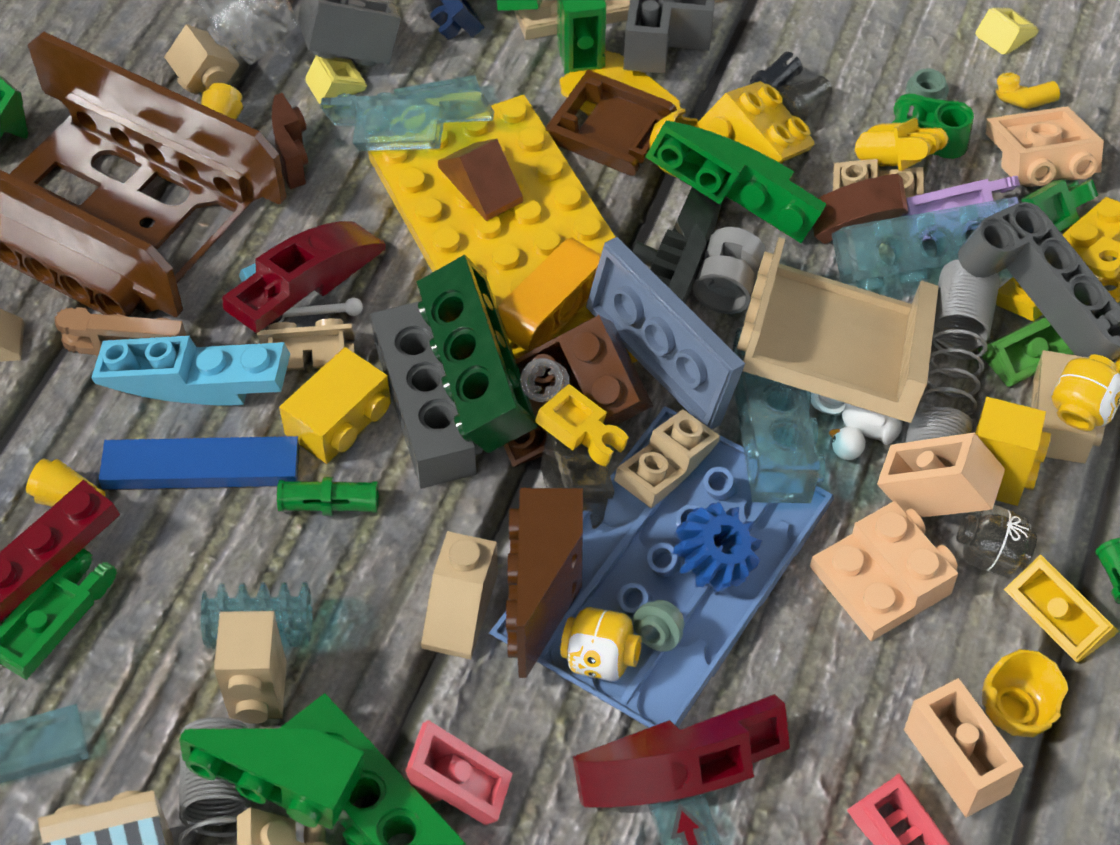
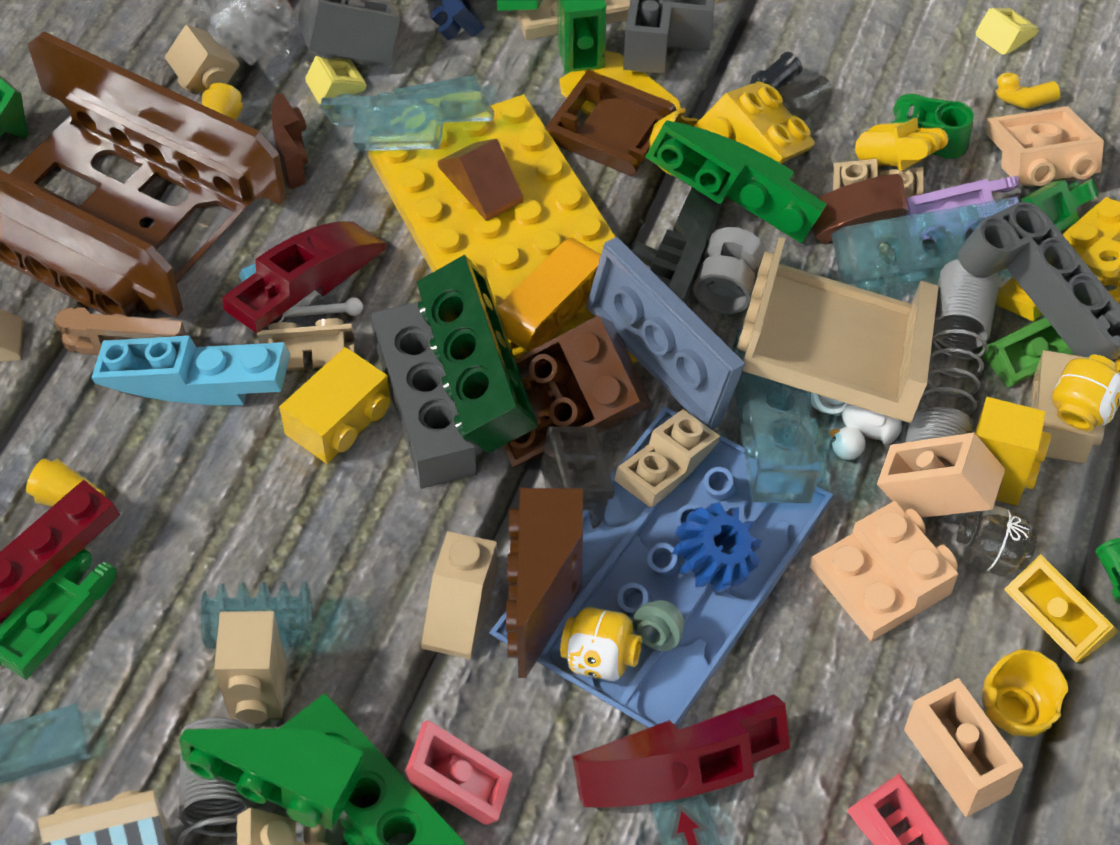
blue tile [99,436,300,490] -> none
green pin [277,477,379,516] -> none
clear bush [521,358,569,404] -> none
yellow plate [535,384,629,467] -> none
sand green plate [906,68,949,101] -> none

